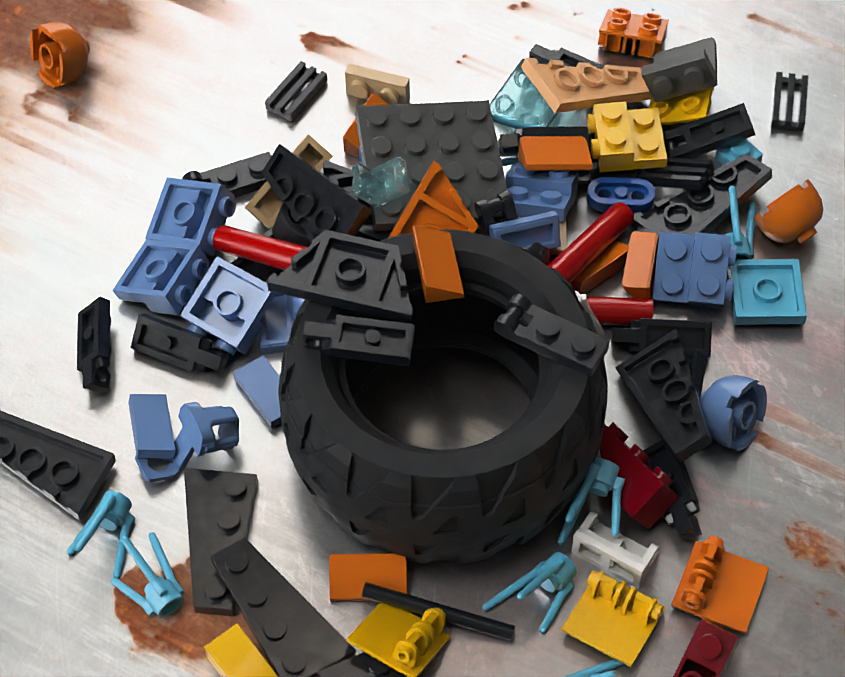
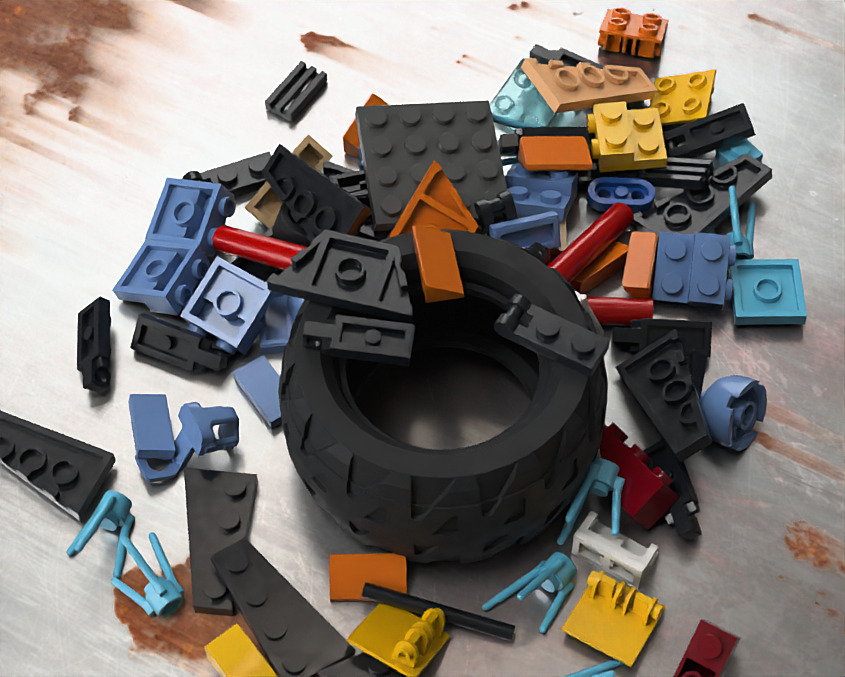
orange cylinder [30,22,90,88] -> none
tan plate [344,63,410,105] -> none
clear light blue bracket [352,157,410,208] -> none
dark grey bracket [641,37,718,102] -> none
orange hinge [671,536,769,634] -> none
orange cylinder [753,179,824,244] -> none
black tile [771,72,809,131] -> none

